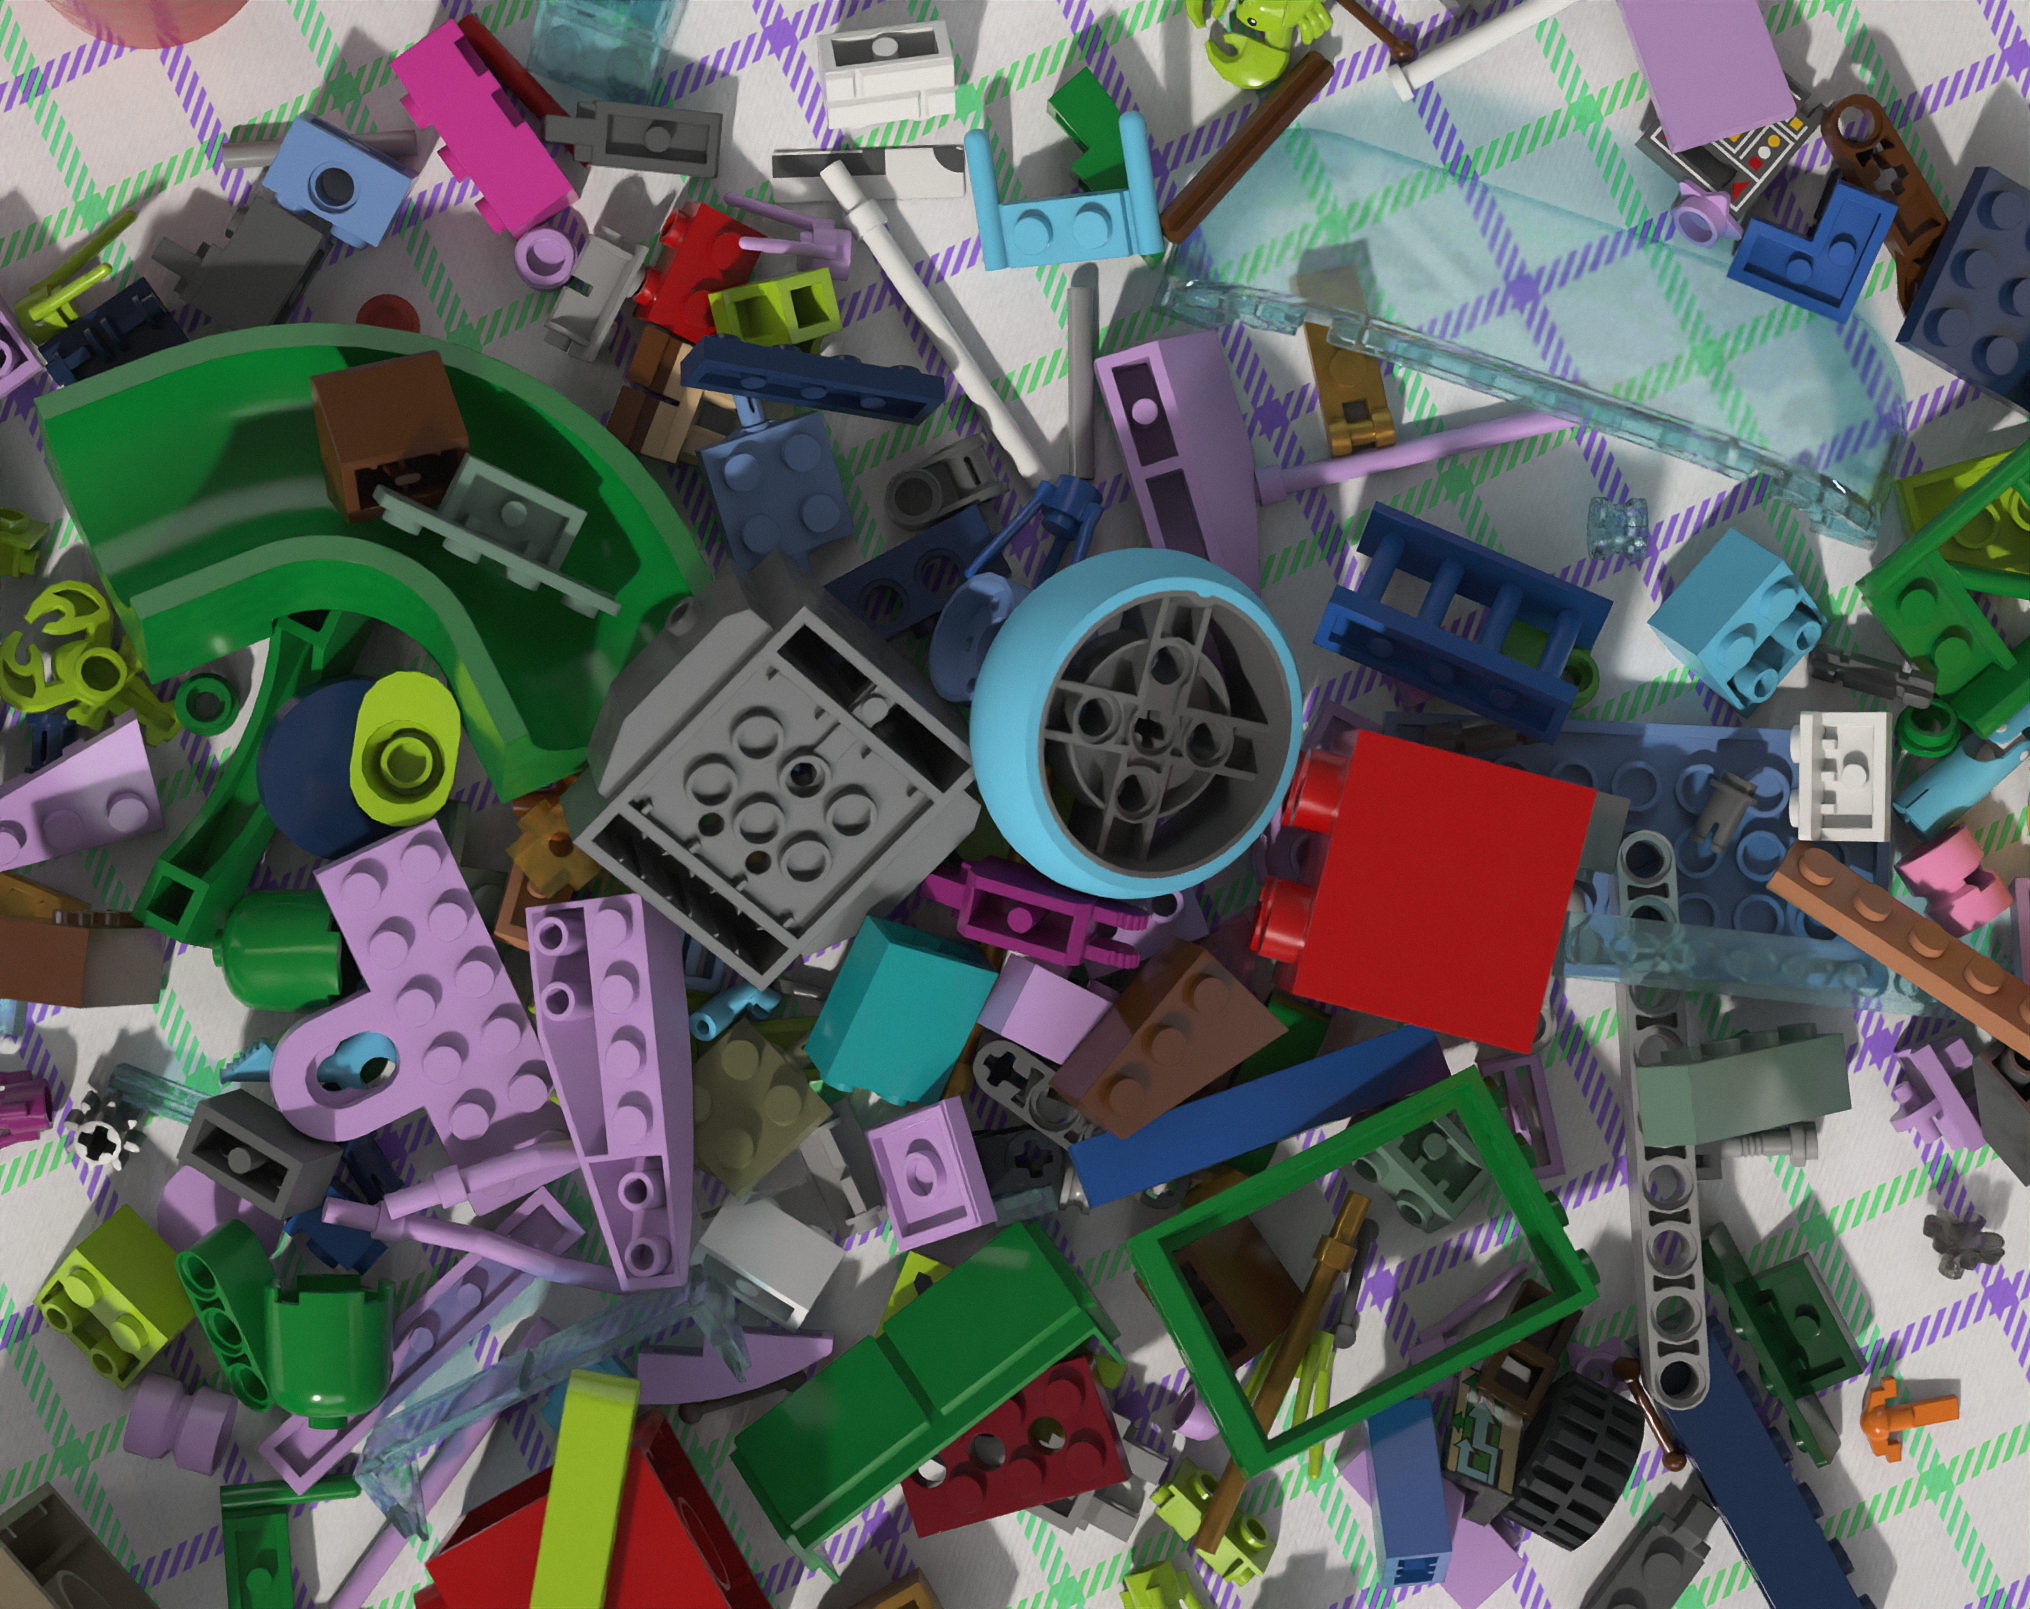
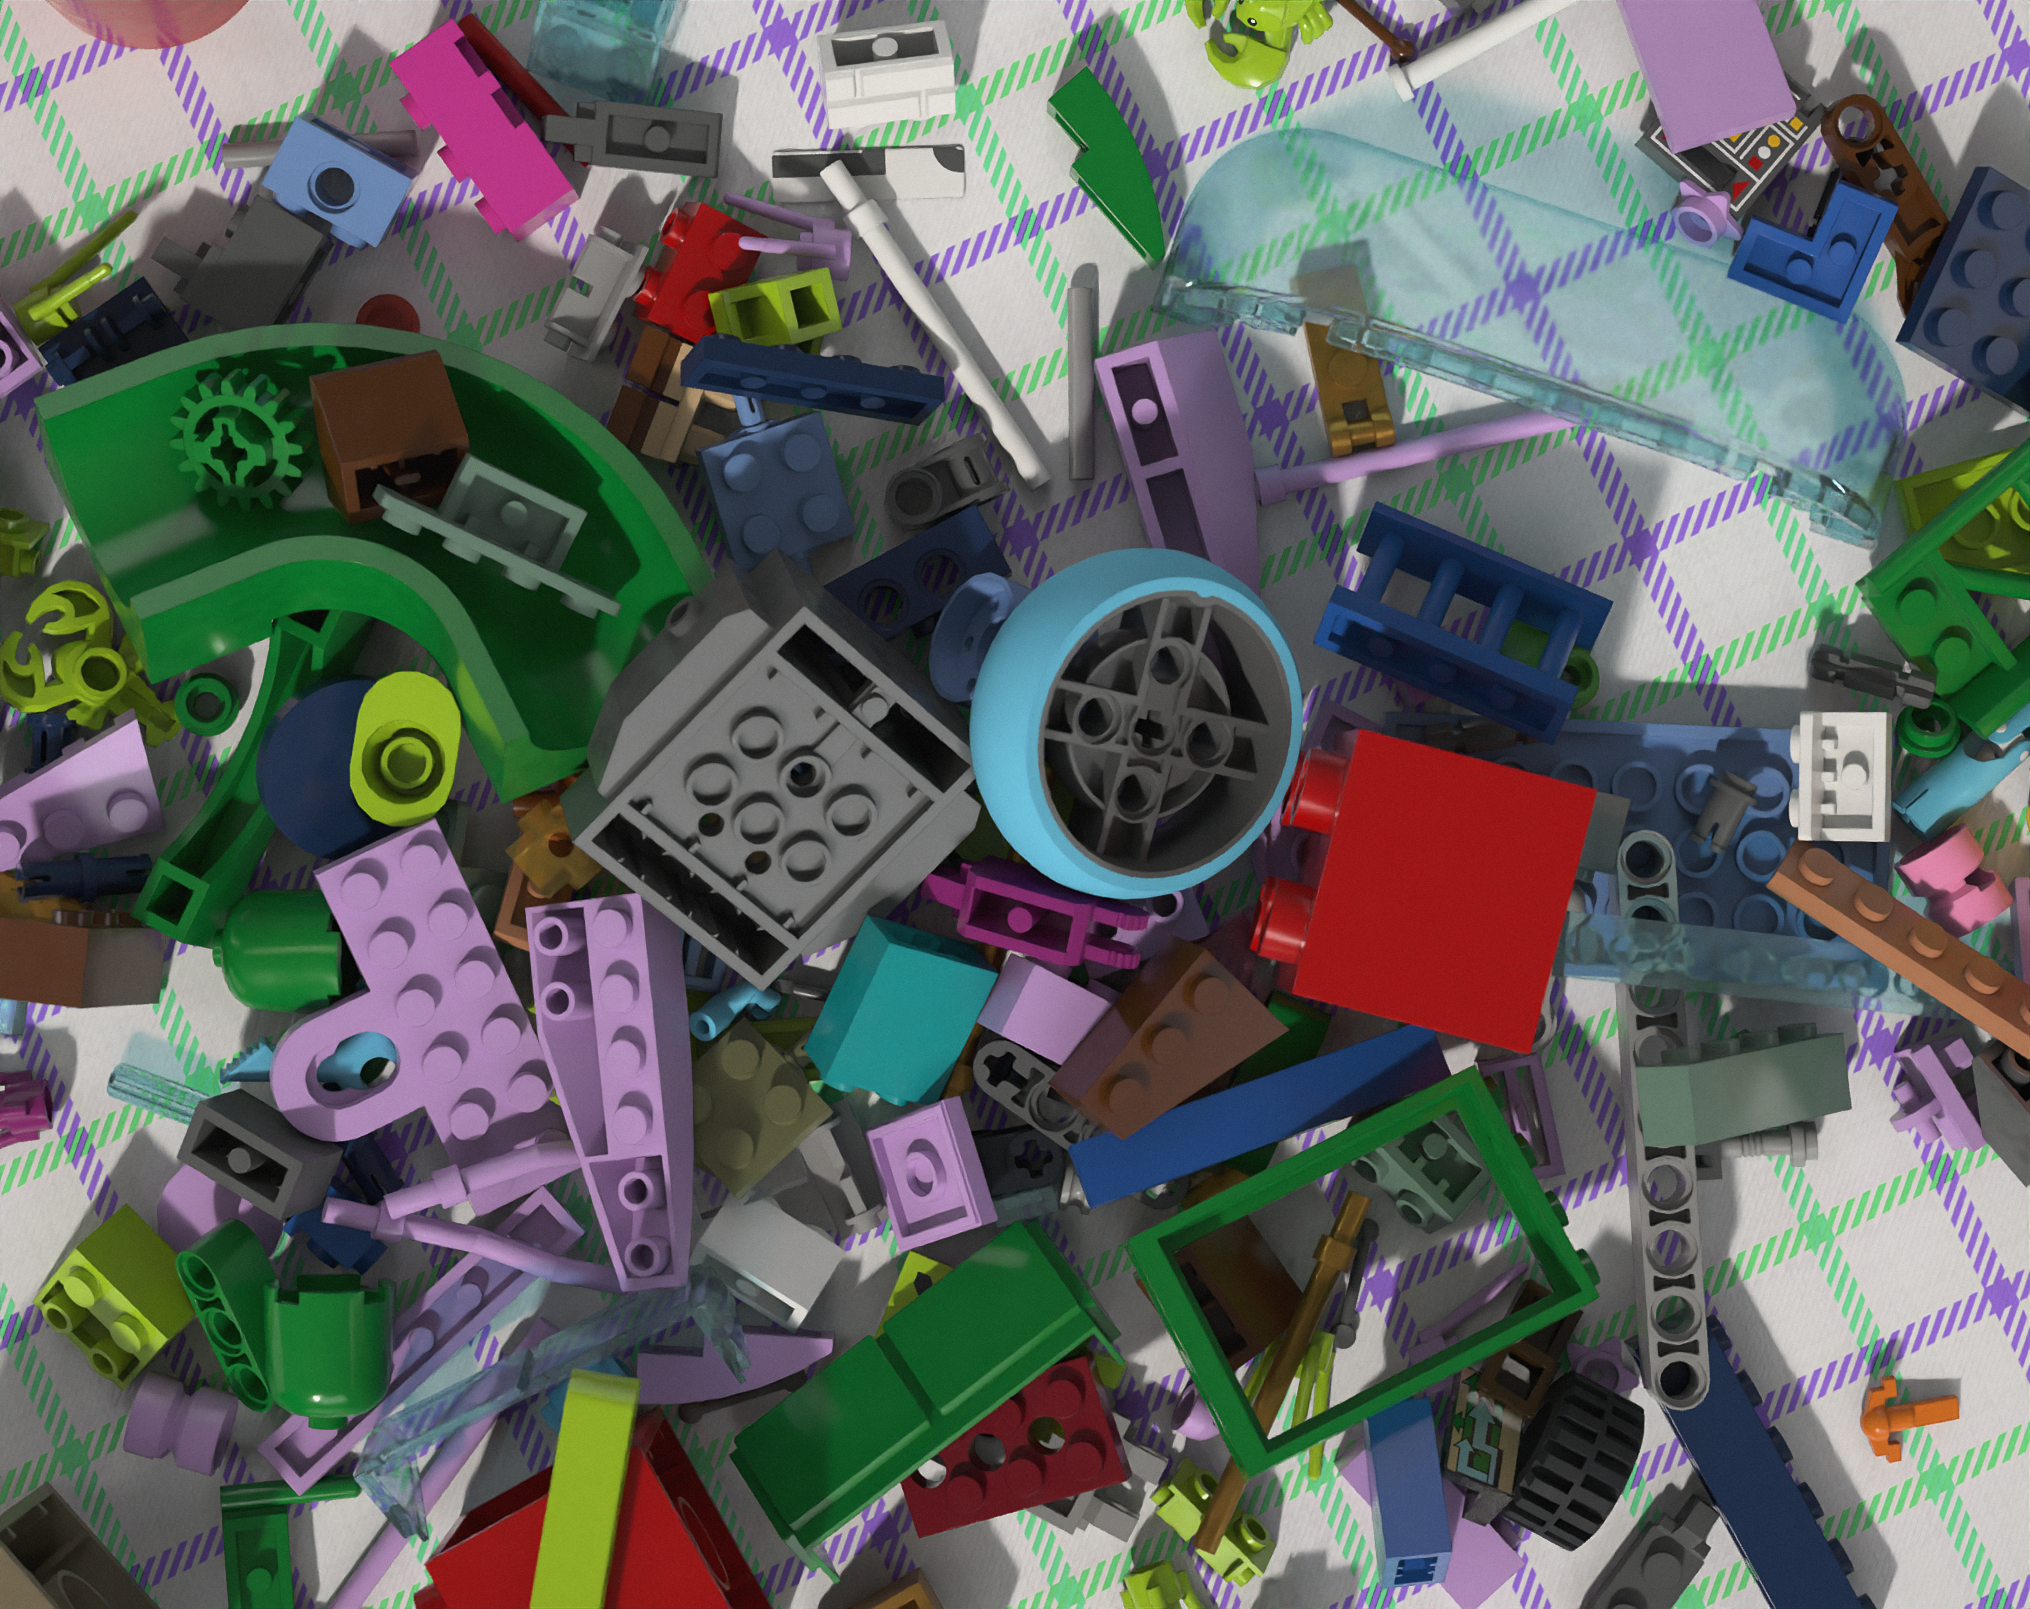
dark grey gear [63,1090,147,1171] -> none
lavender tile [514,226,579,292] -> none
medium azure plate [964,110,1165,271] -> none
blue plant [964,474,1105,589] -> none
reddish brown axle [1159,51,1335,245] -> none
clear light blue wheel [1587,497,1649,561] -> none
reddish brown hinge [1612,1356,1687,1472] -> none
medium azure slope [1647,527,1831,719] -> none
dark green bracket [1701,1221,1868,1468] -> none
clear smoke plant [1923,1210,2005,1280] -> none
none -> dark blue pin [15,852,153,904]
none -> green gear [170,368,315,512]

